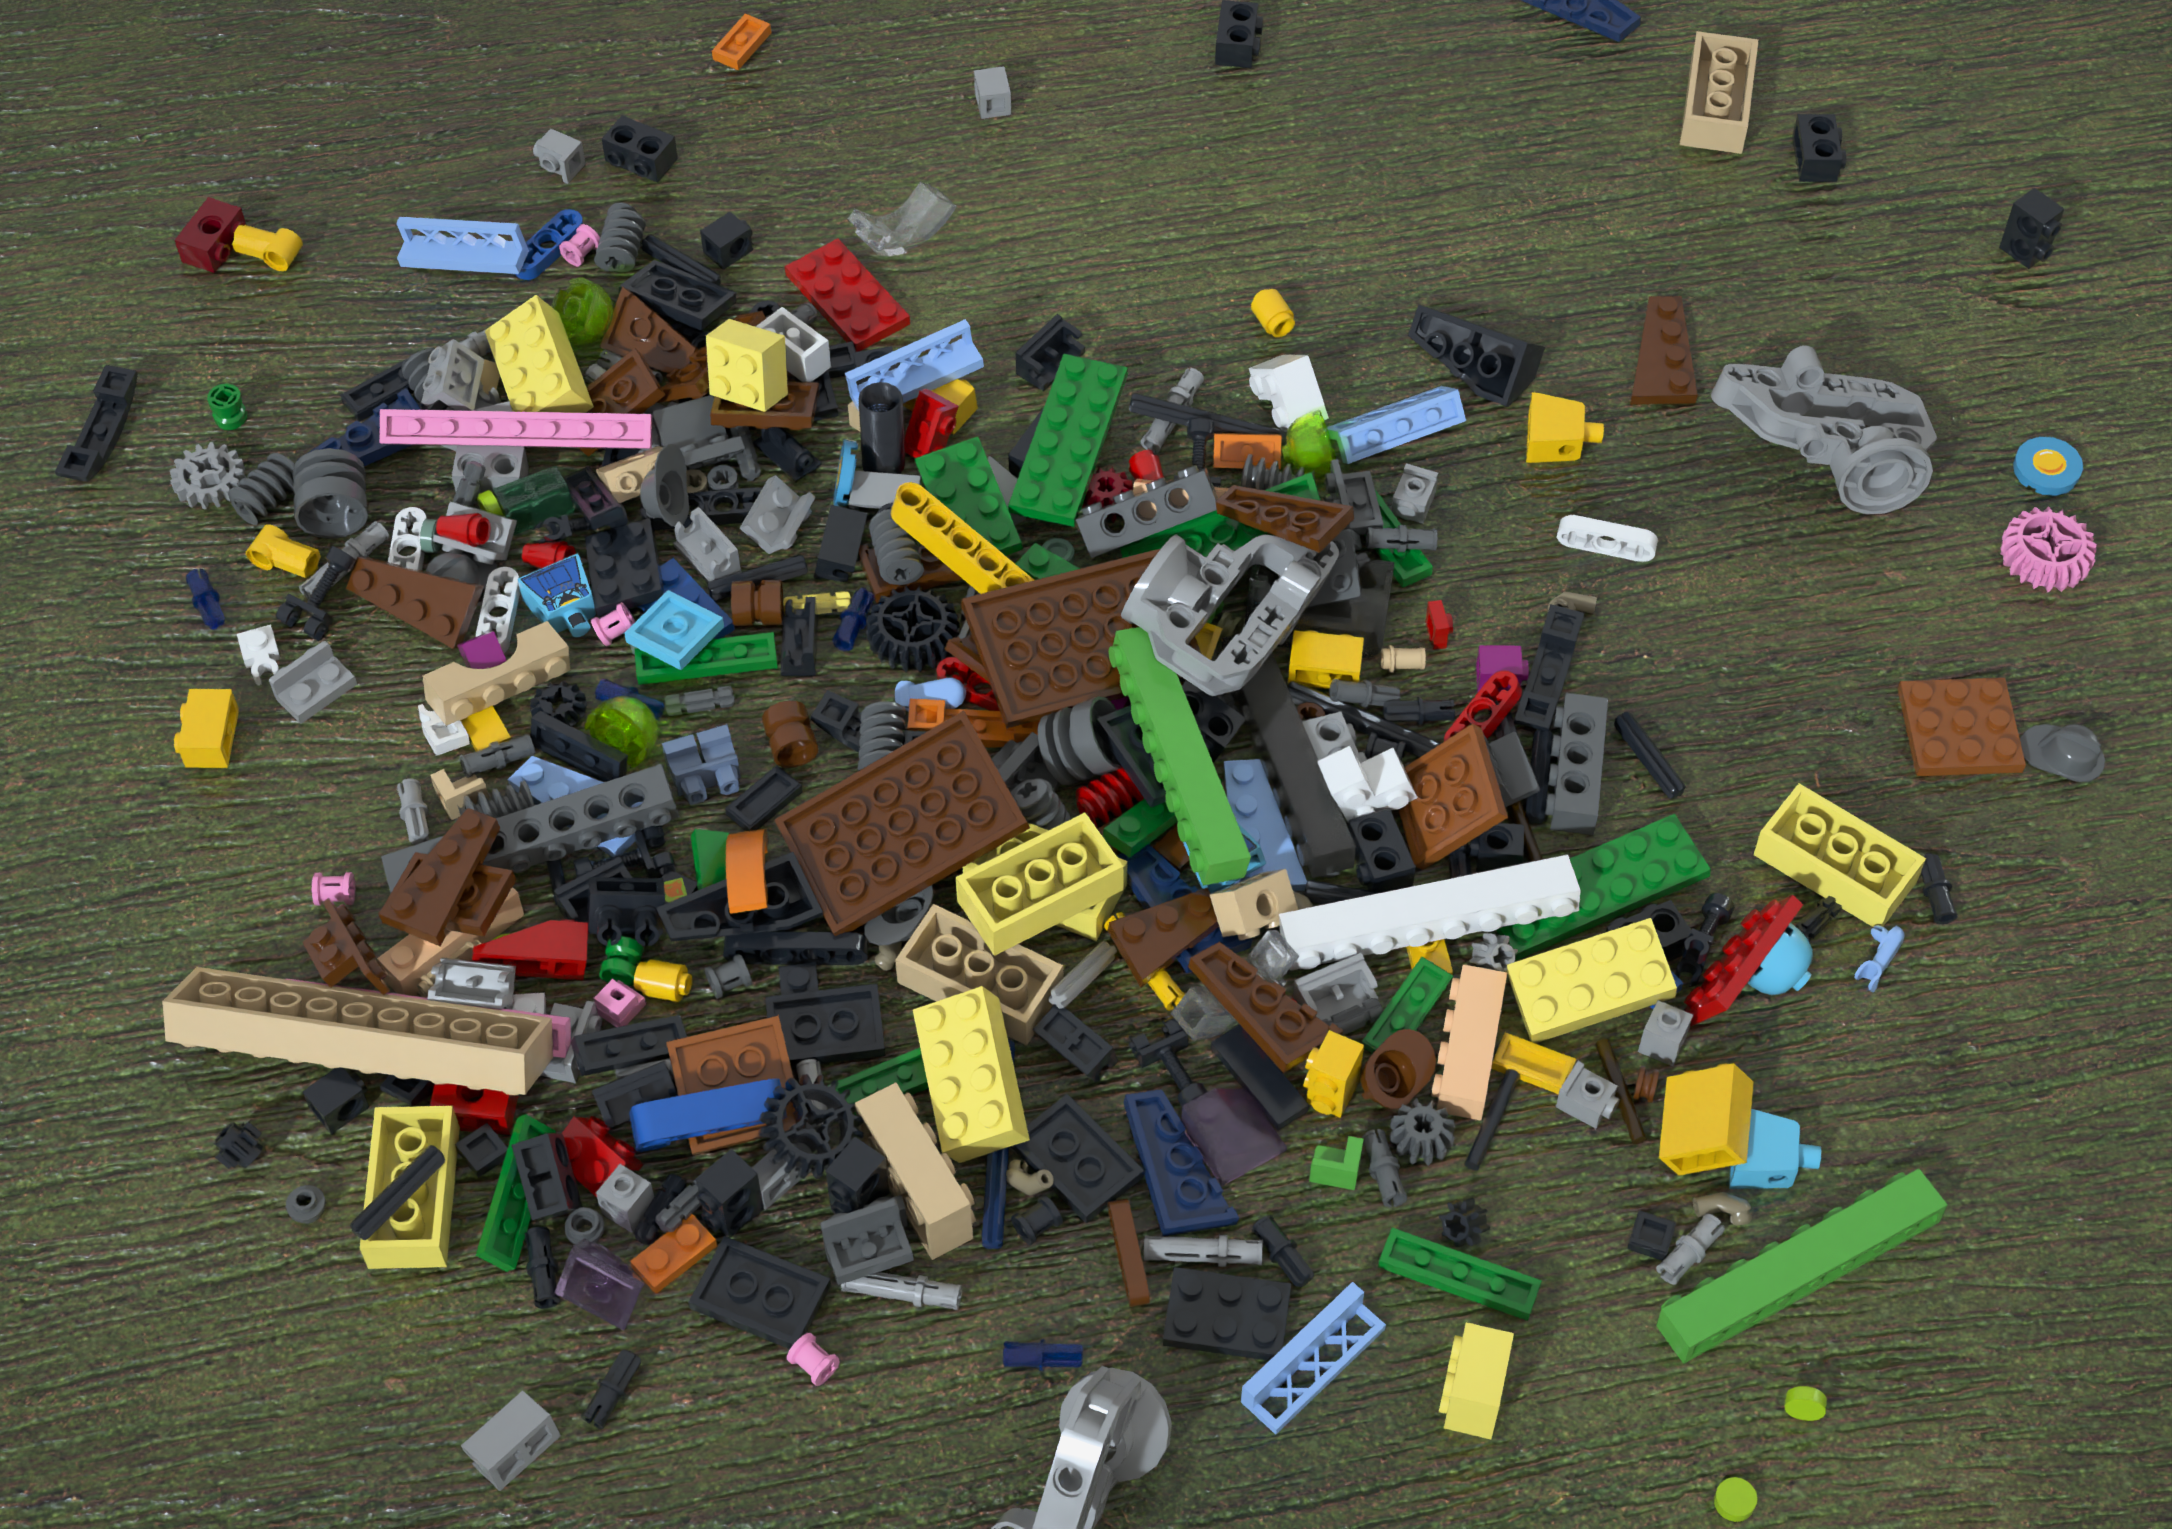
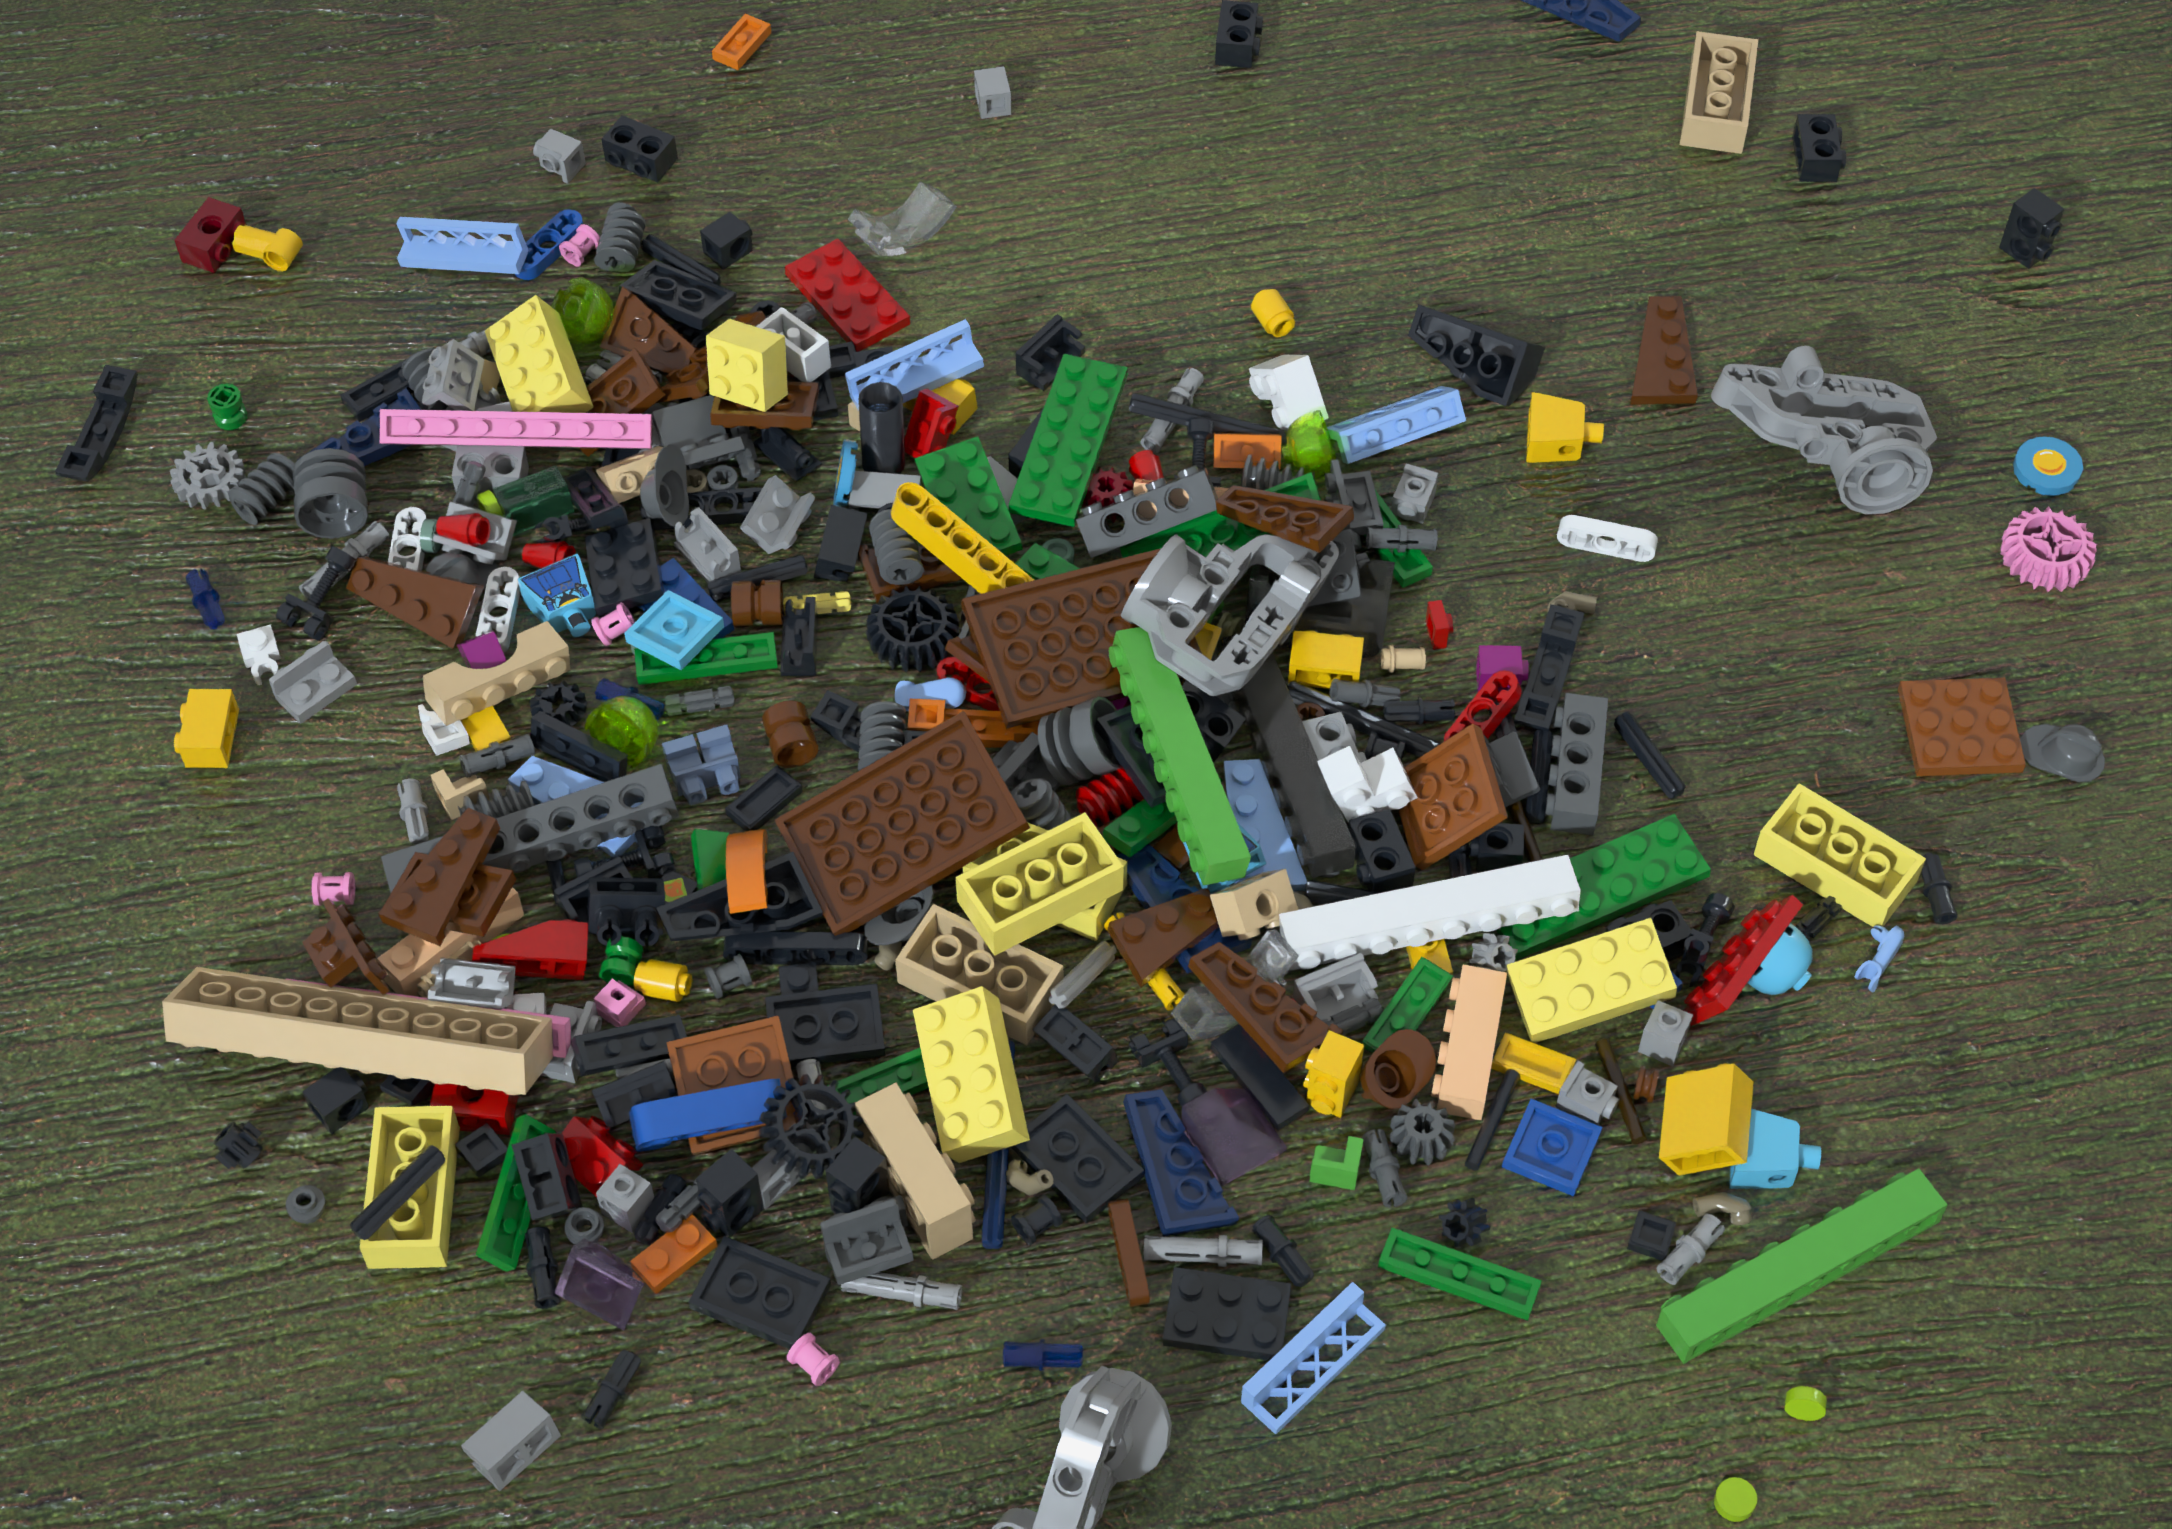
yellow piece [246,525,321,578] -> none
clear blue axle [832,588,874,651] -> none
light yellow brick [1439,1322,1514,1439] -> none
none -> blue tile [1502,1099,1603,1197]

